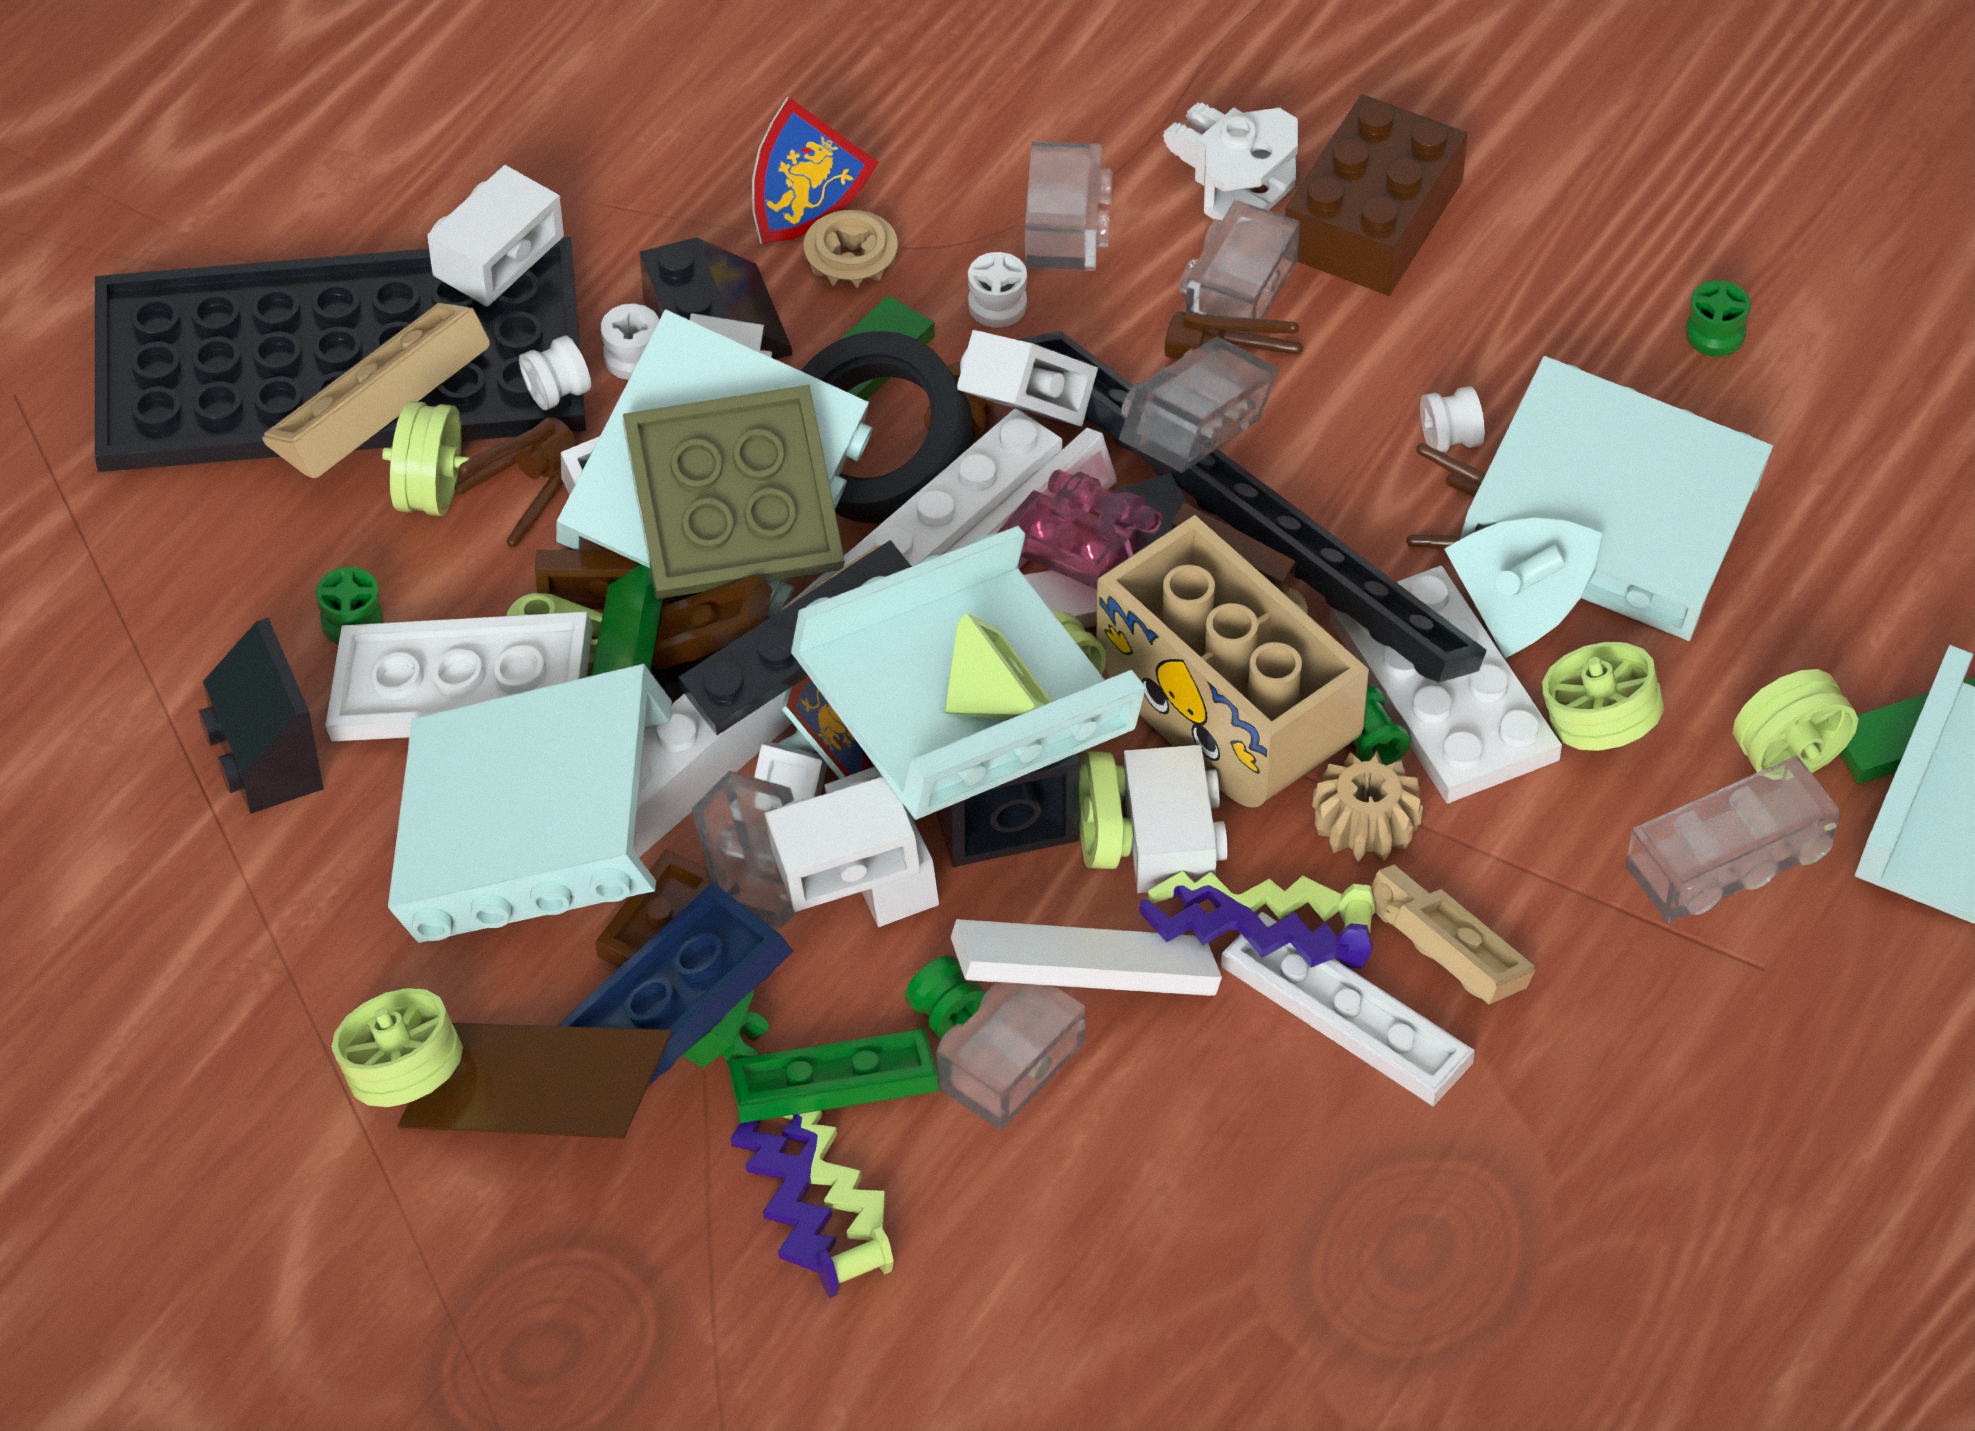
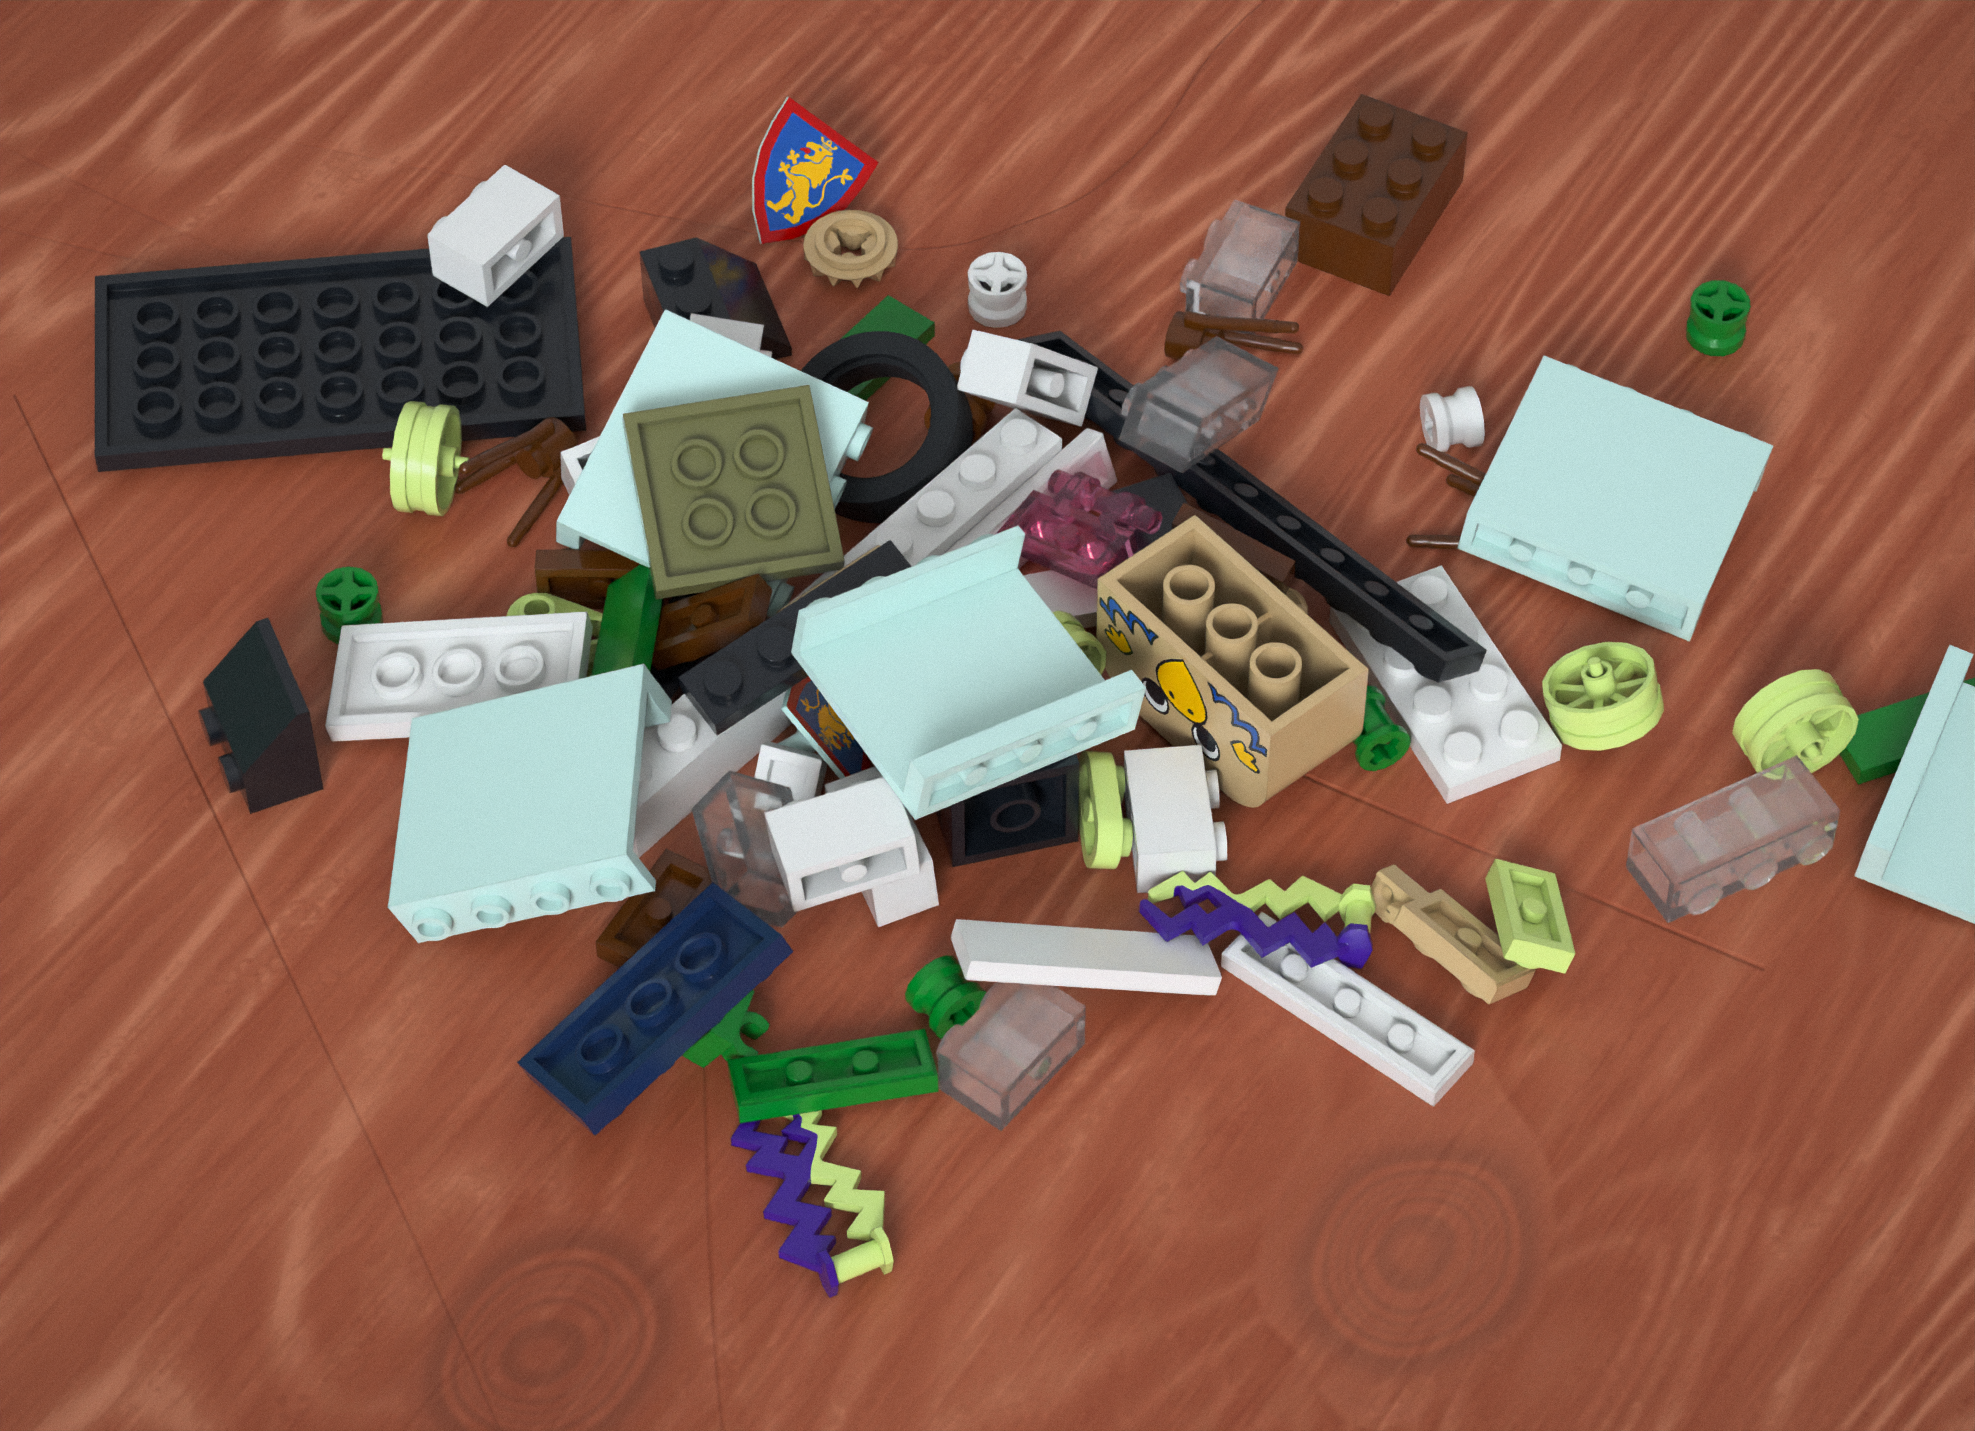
tan slope [262,303,490,478] -> none
yellowish green wheel [331,988,463,1107] -> none
reddish brown piece [397,1023,672,1139] -> none
white wheel [519,335,591,410] -> none
white wheel [601,303,660,380] -> none
yellowish green slope [945,613,1053,721] -> none
clear brick [1025,141,1113,271] -> none
white hinge [1162,102,1298,224] -> none
tan gear [1312,751,1423,862] -> none
light aqua shield [1445,517,1603,659] -> none
none -> yellowish green plate [1485,859,1576,974]

